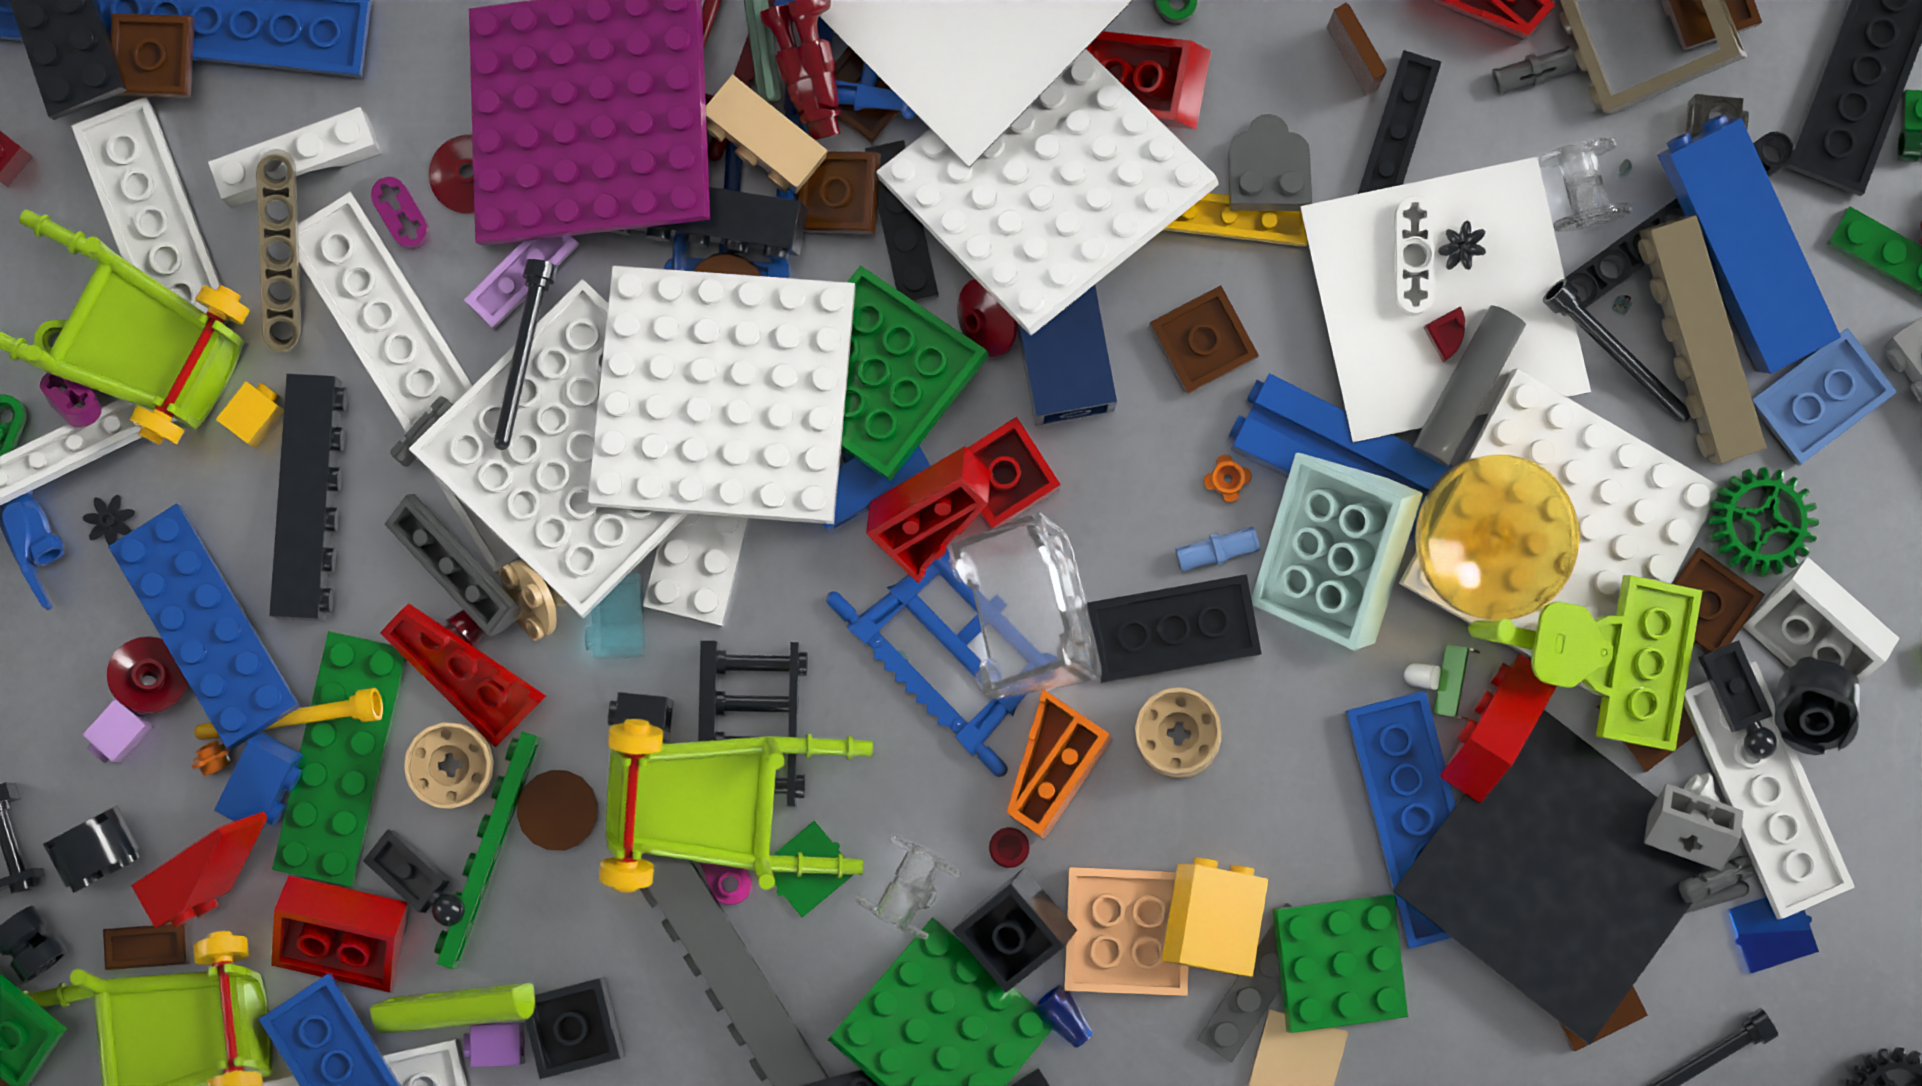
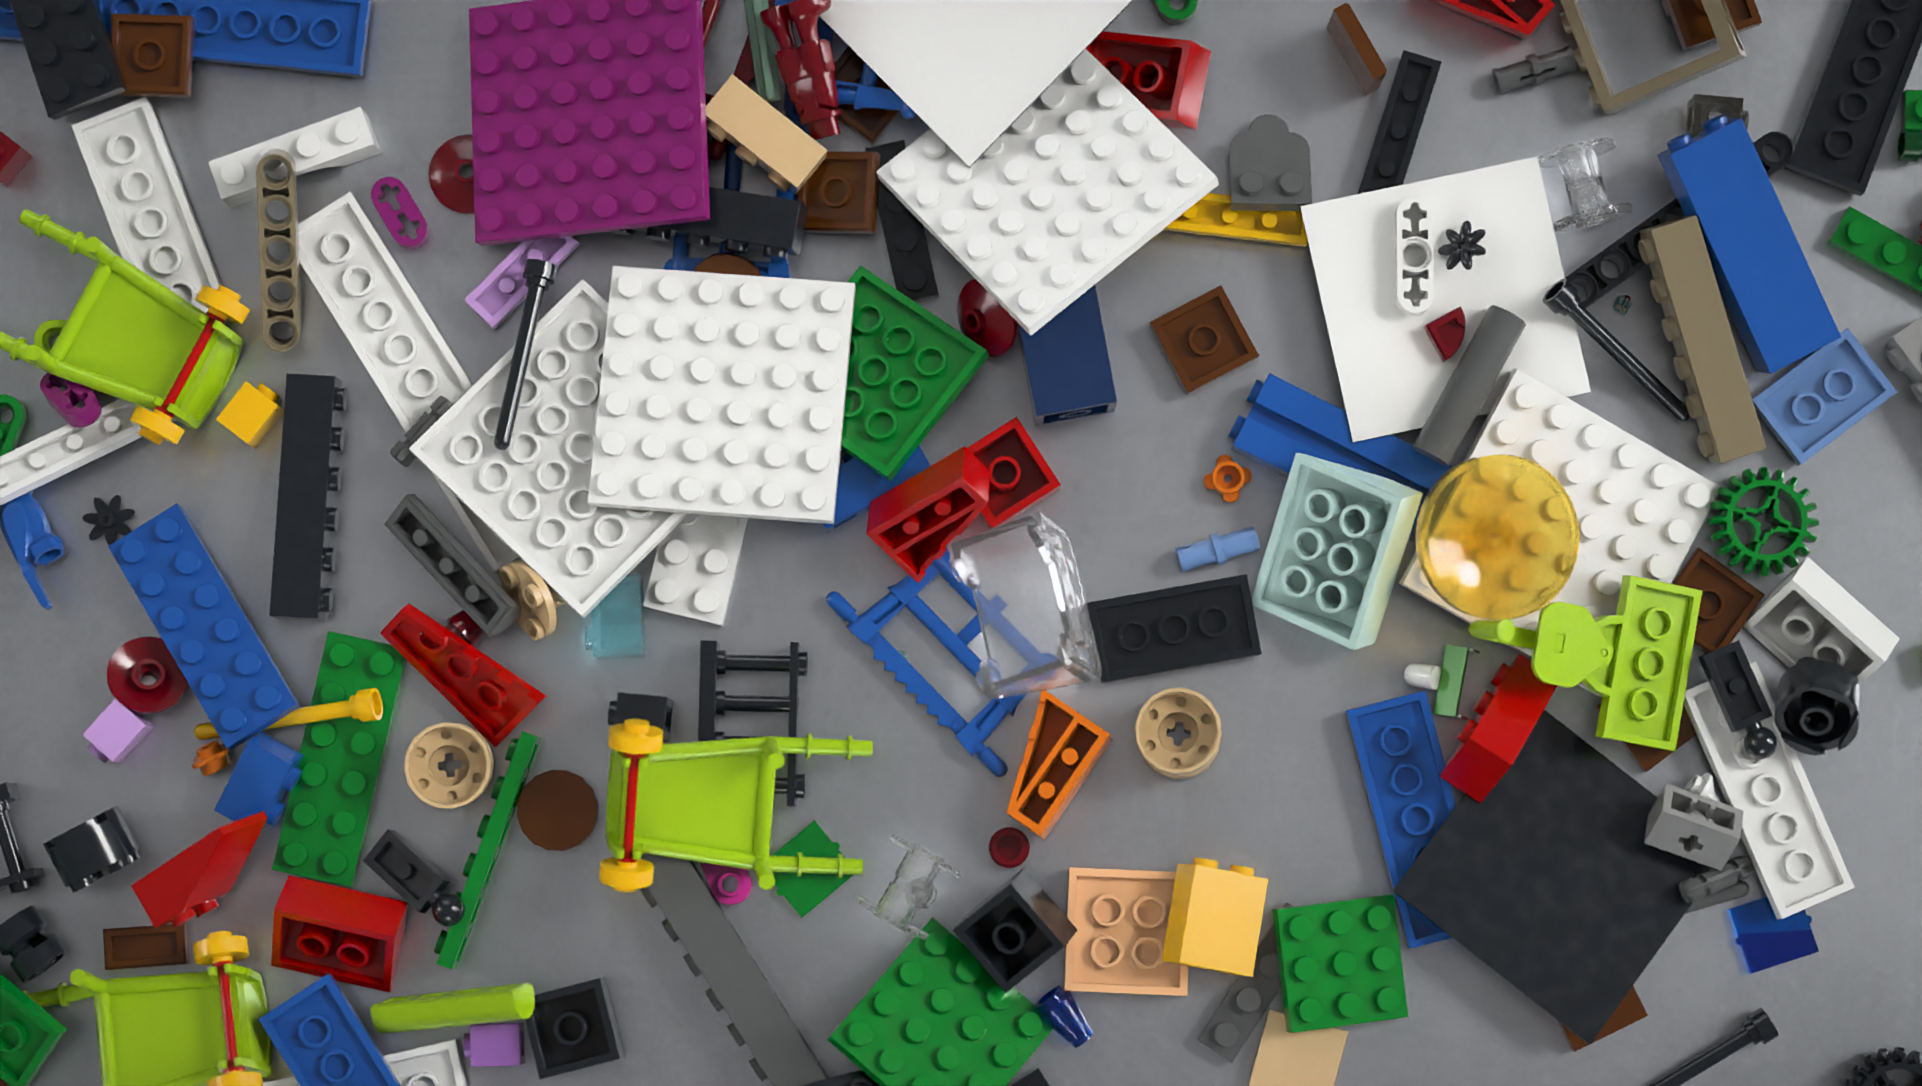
light grey piece [1619,159,1632,174] -> none

